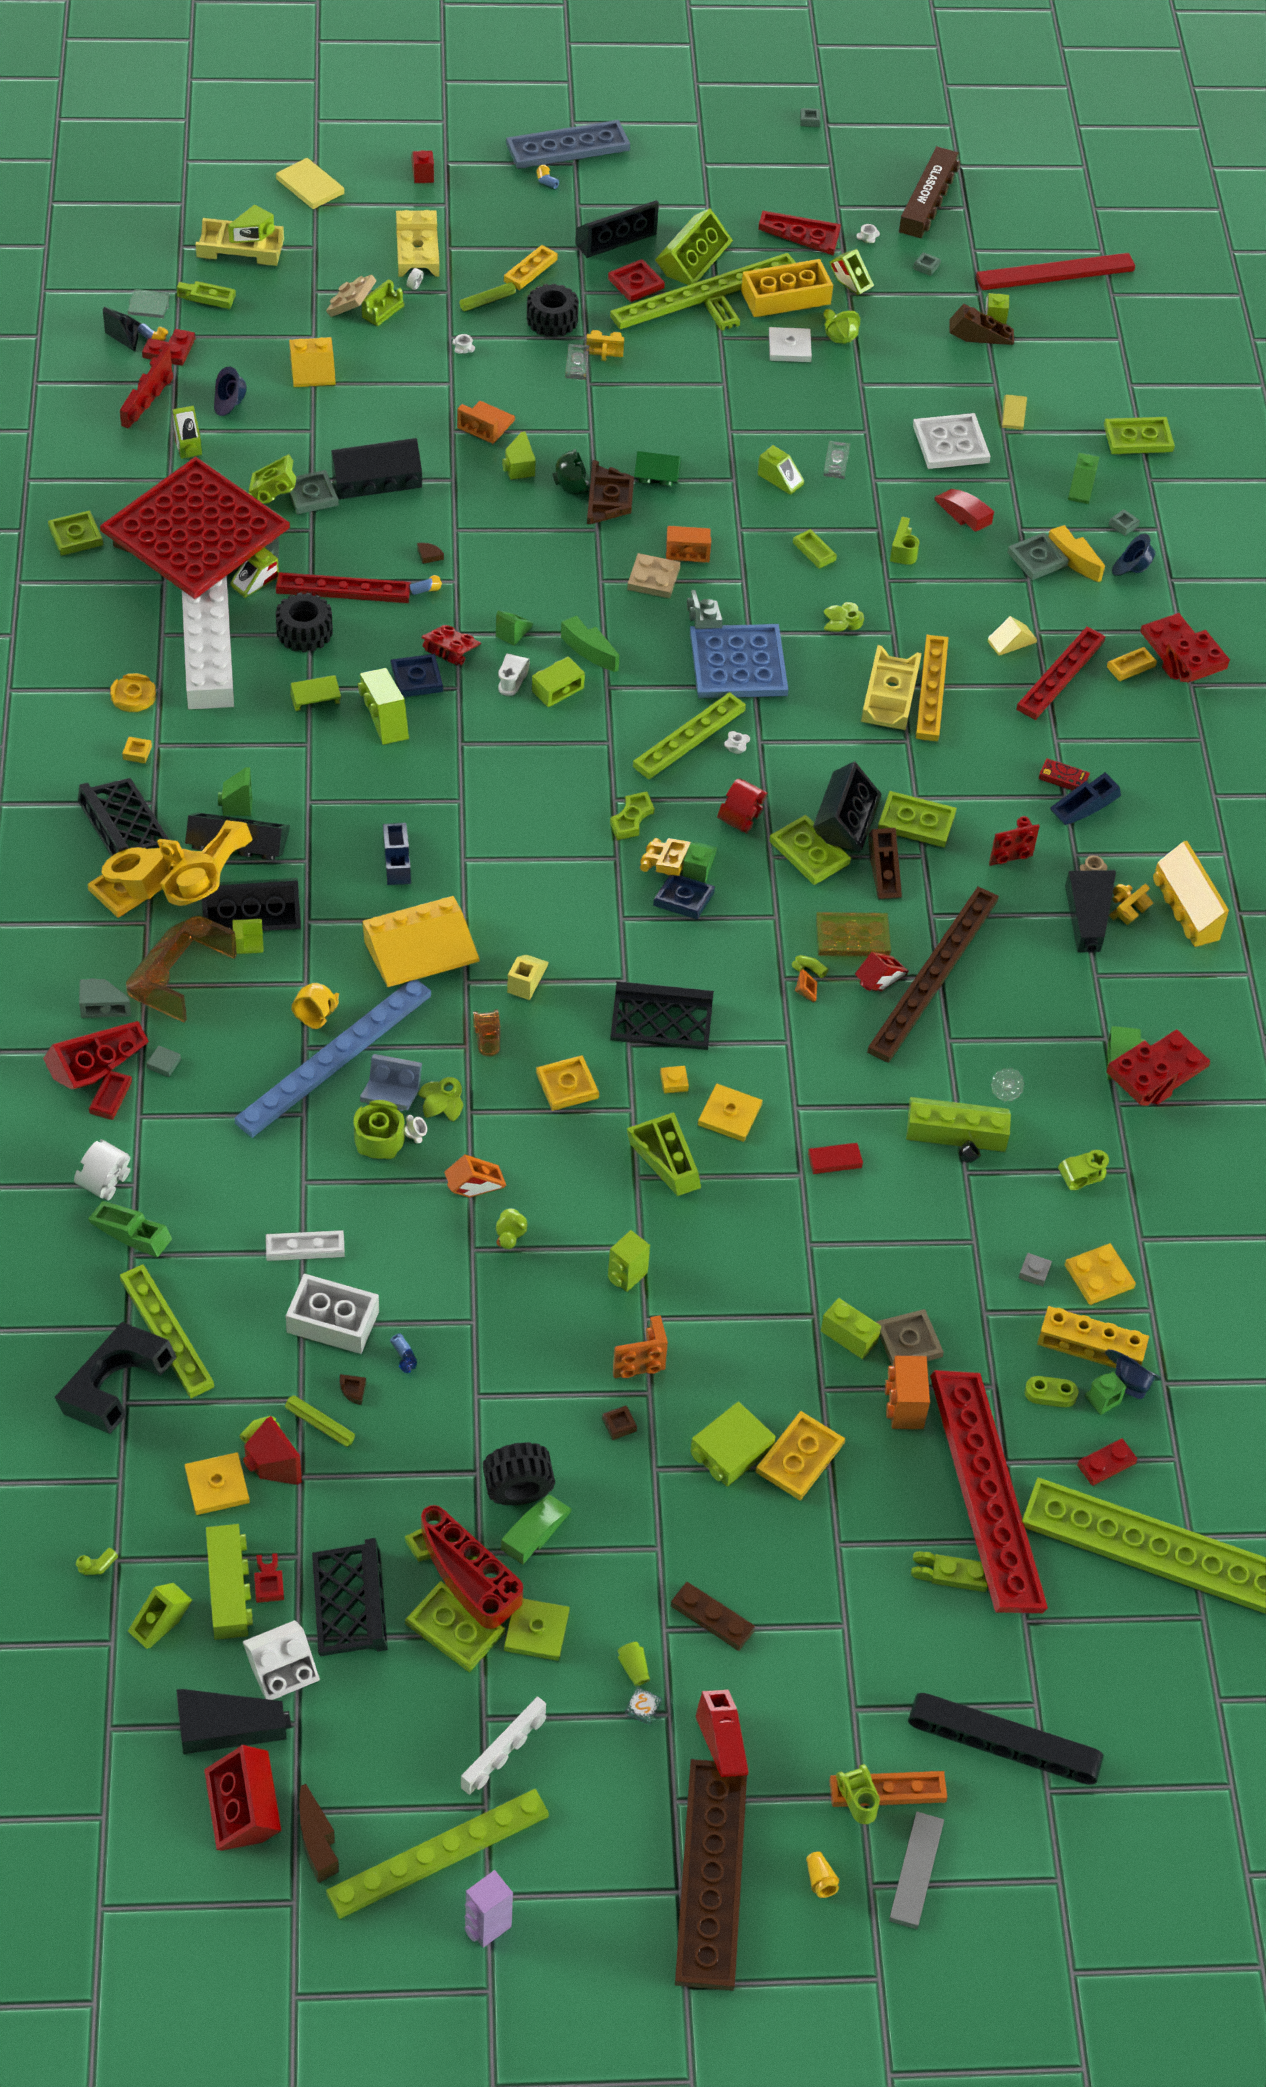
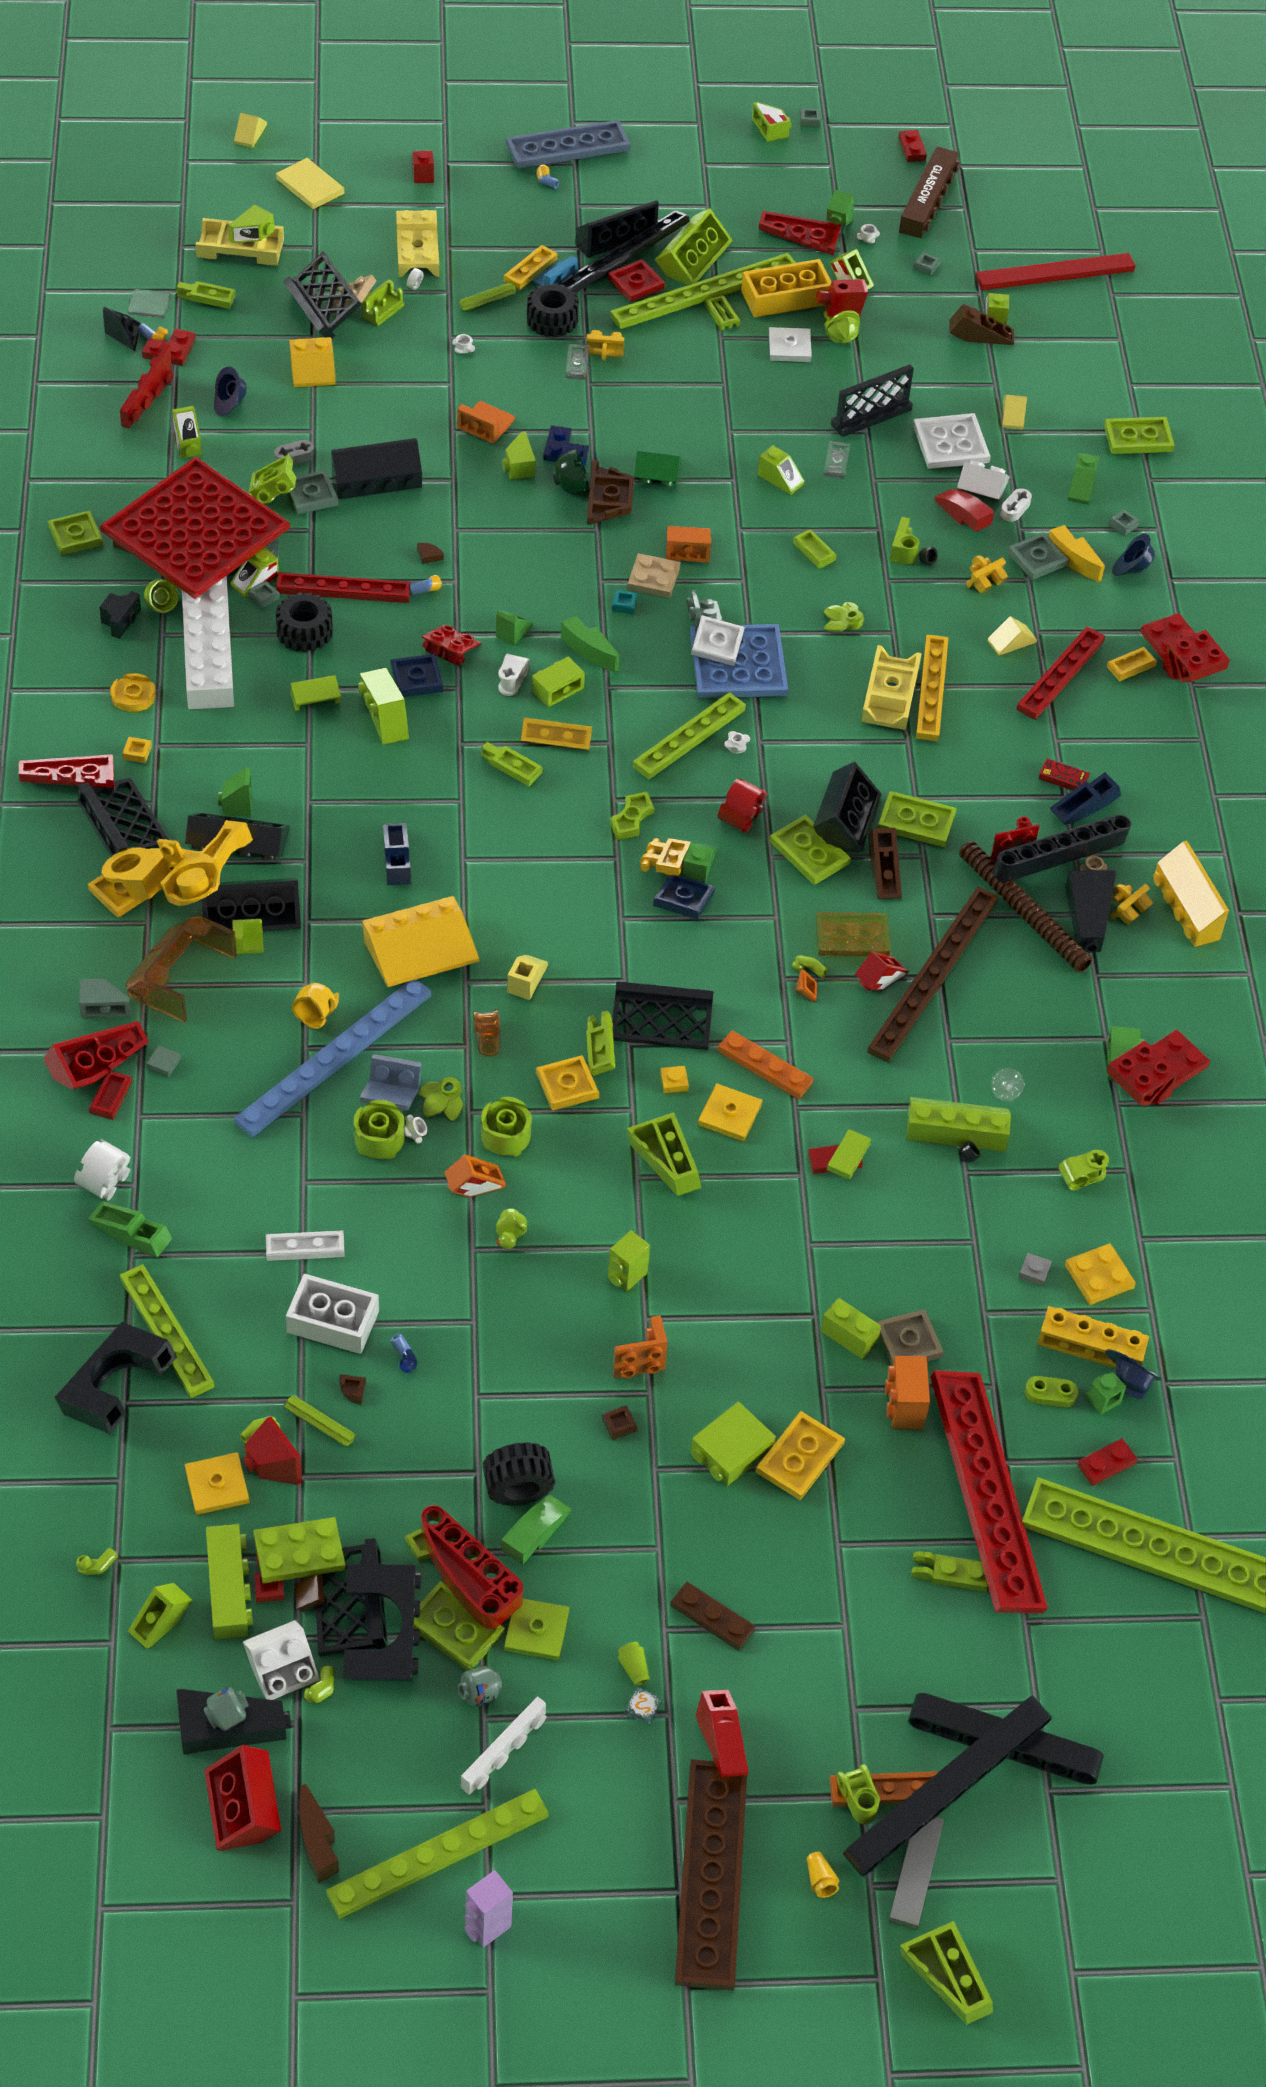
none -> red wing [19,754,115,788]
none -> black brick [99,591,141,639]
none -> lime helmet [144,579,179,613]
none -> sand green head [204,1687,249,1731]
none -> light yellow slope [234,113,267,148]
none -> sand green tile [248,581,280,608]
none -> lime plate [253,1517,345,1584]
none -> light grey beam [274,440,314,465]
none -> black fence [283,251,362,339]
none -> reddish brown tile [295,1574,324,1612]
none -> lime arm [304,1666,335,1703]
none -> black arch [343,1564,421,1681]
none -> sand green head [458,1666,502,1706]
none -> lime hinge [481,742,543,787]
none -> lime brick [481,1097,532,1157]
none -> yellow plate [521,717,592,750]
none -> dark azure panel [533,256,578,287]
none -> clear blue plate [543,425,589,466]
none -> black tile [556,210,690,293]
none -> lime hinge [586,1011,615,1076]
none -> teal tile [612,590,638,614]
none -> white plate [691,615,745,666]
none -> orange plate [718,1030,814,1099]
none -> lime slope [752,102,791,142]
none -> red torso [816,279,868,318]
none -> bright green slope [827,190,854,226]
none -> lime tile [827,1129,871,1180]
none -> black fence [831,364,914,437]
none -> black beam [843,1696,1052,1877]
none -> red plate [898,130,927,162]
none -> lime wedge [900,1921,993,2025]
none -> black hinge [918,546,938,565]
none -> white slope [957,460,1009,500]
none -> reddish brown piece [959,841,1092,973]
none -> yellow hips [965,555,1008,594]
none -> black beam [993,815,1131,882]
none -> white beam [1000,489,1032,522]

